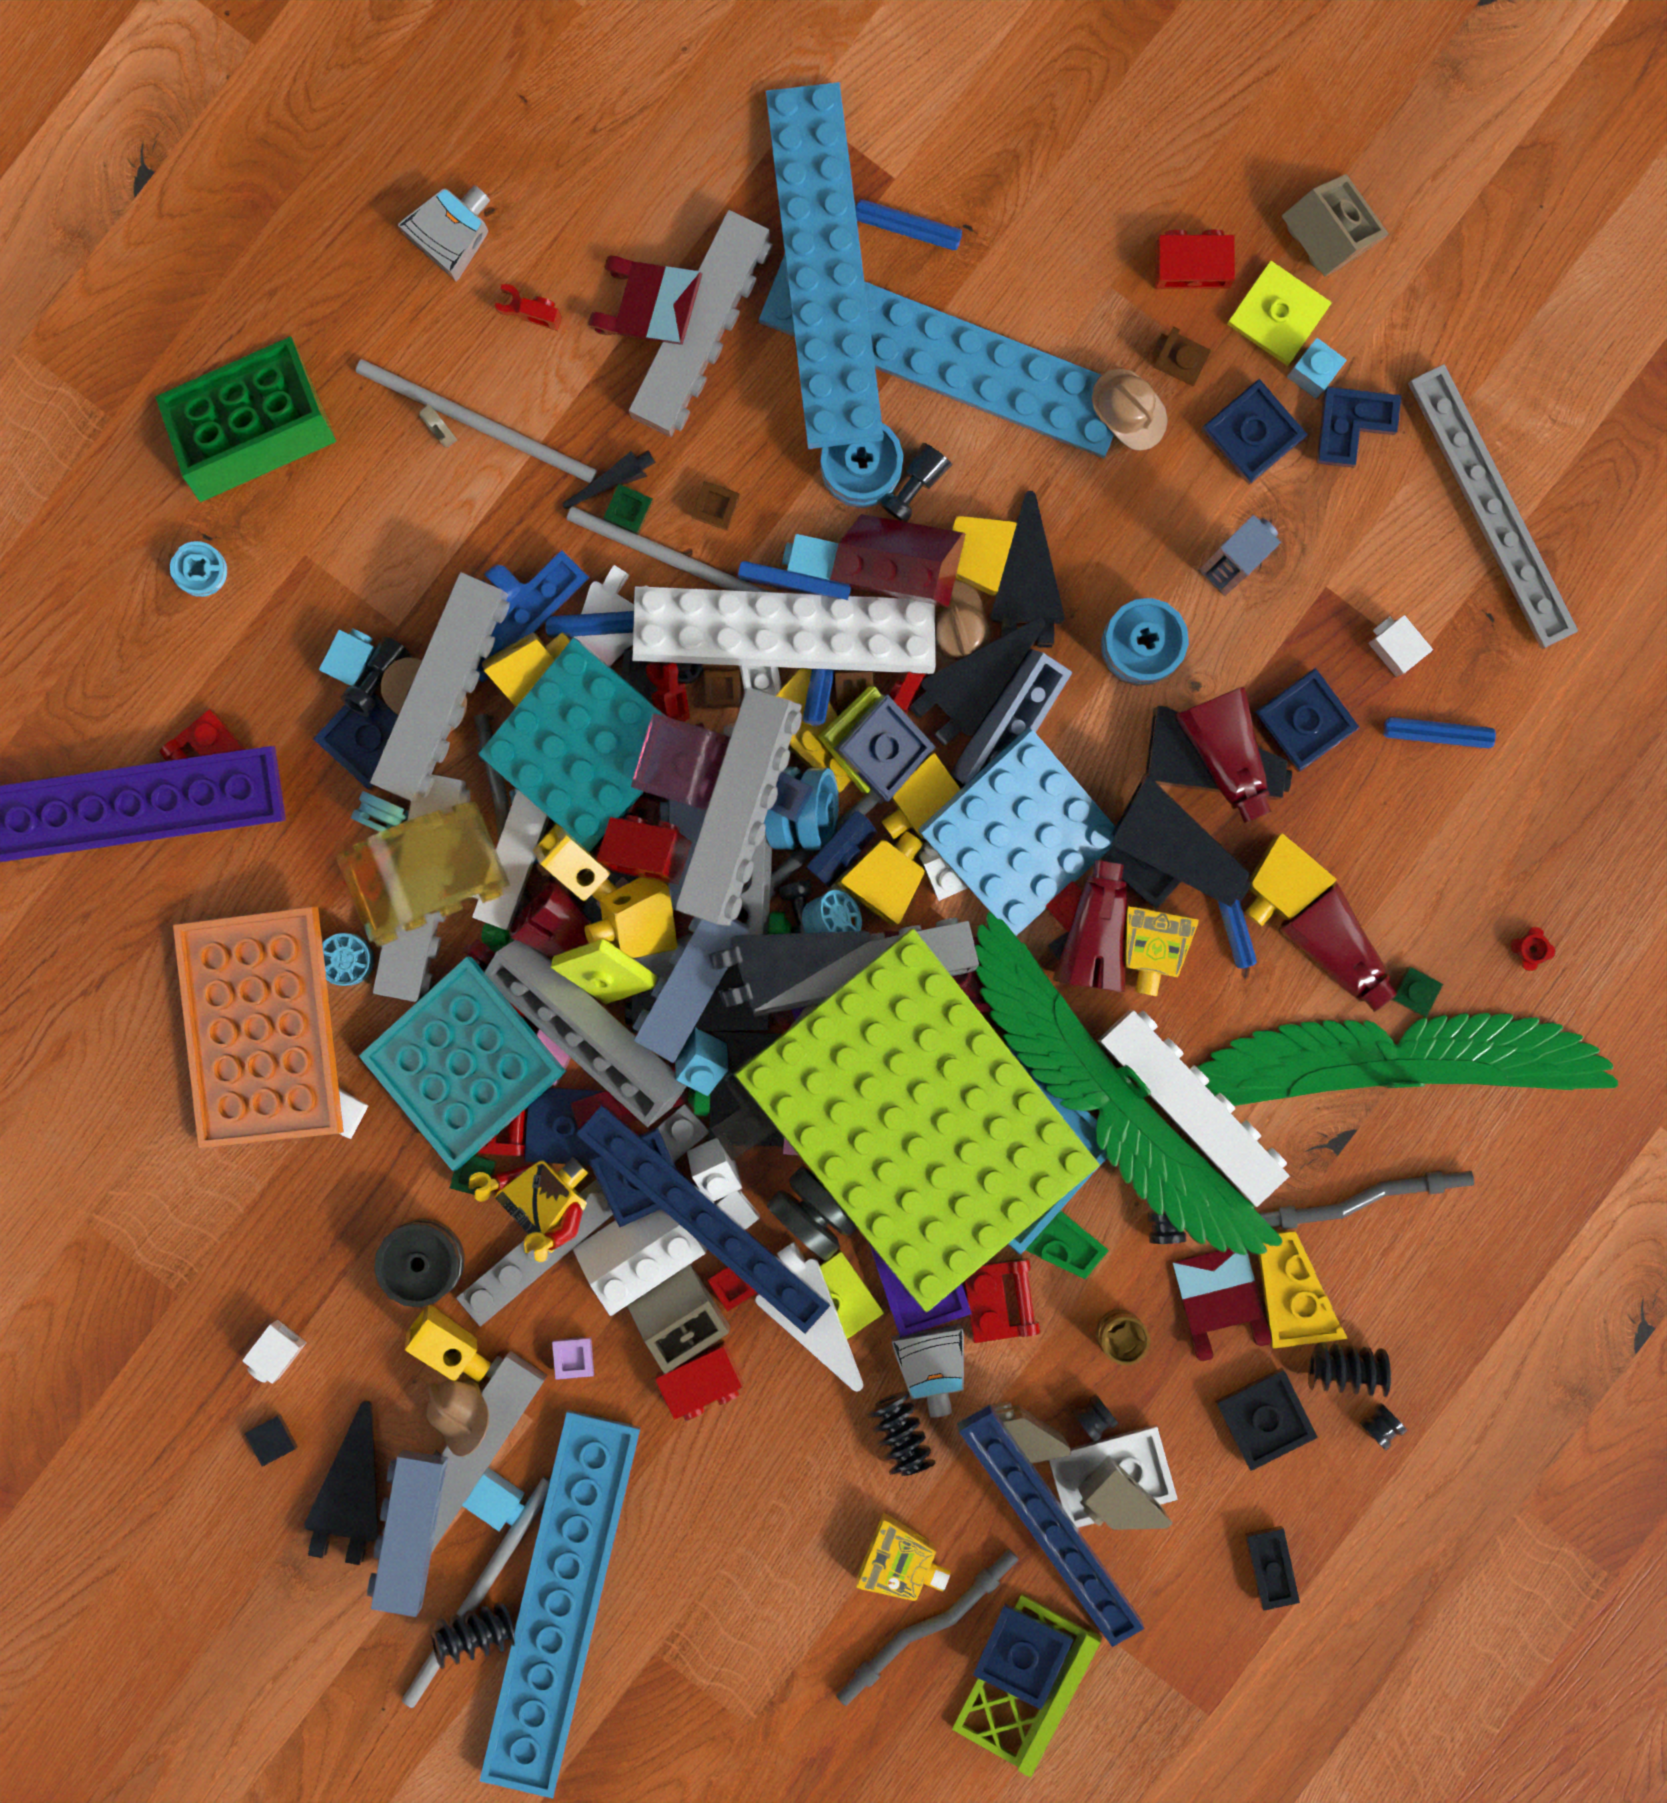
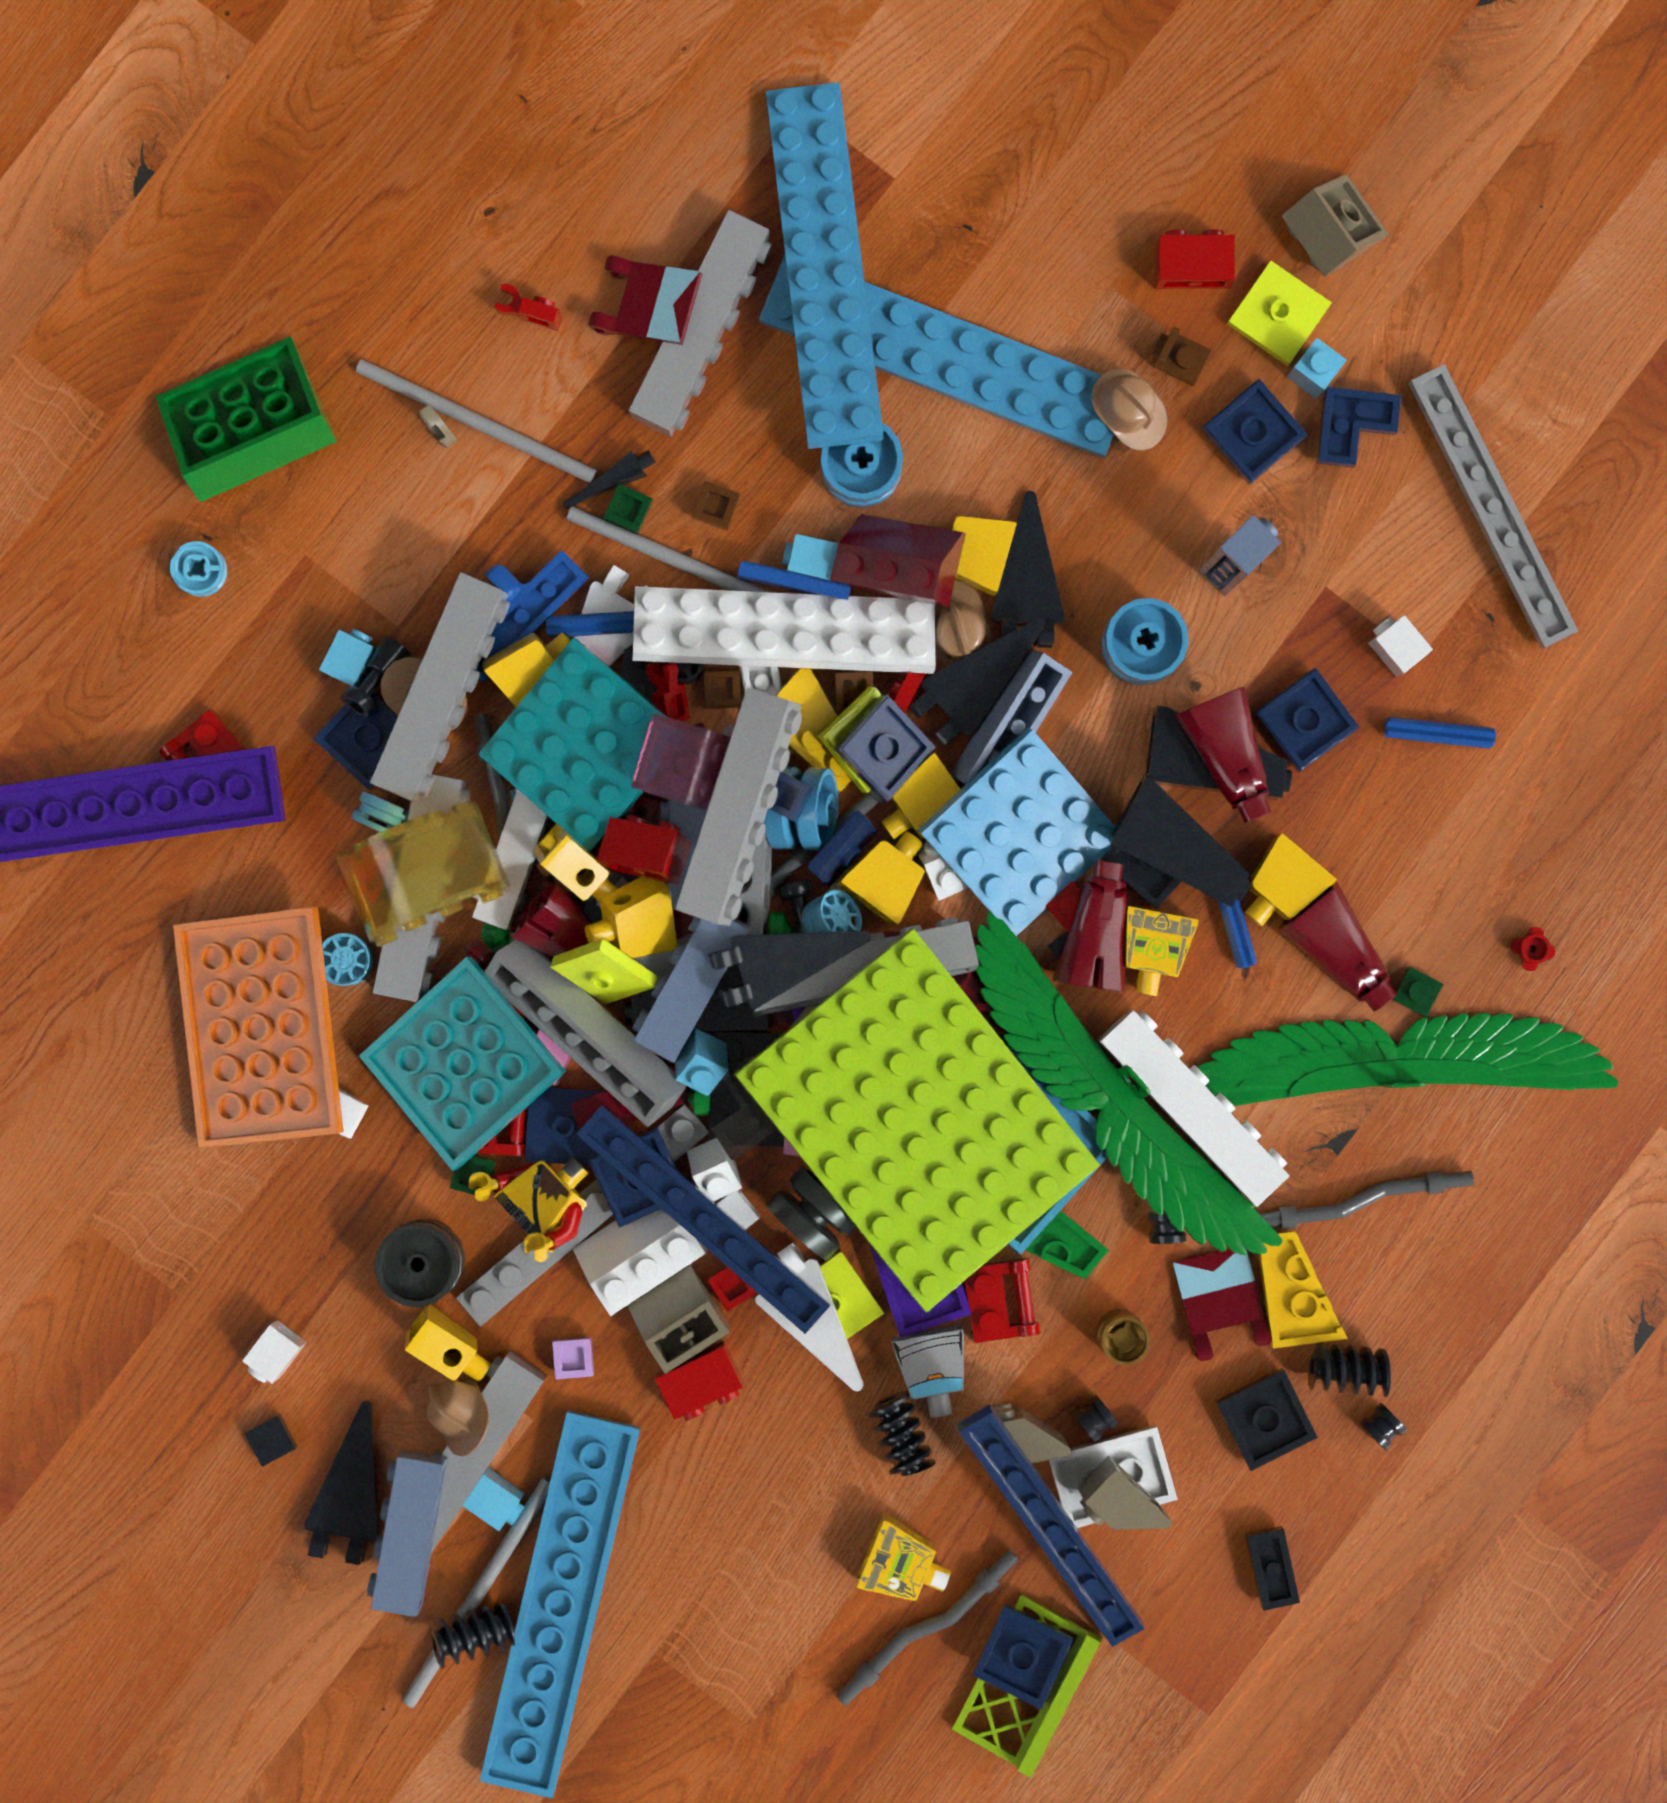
light grey torso [398,185,491,282] -> none
blue axle [803,668,835,727] -> none
blue axle [855,199,962,250] -> none
black piece [880,442,952,522] -> none

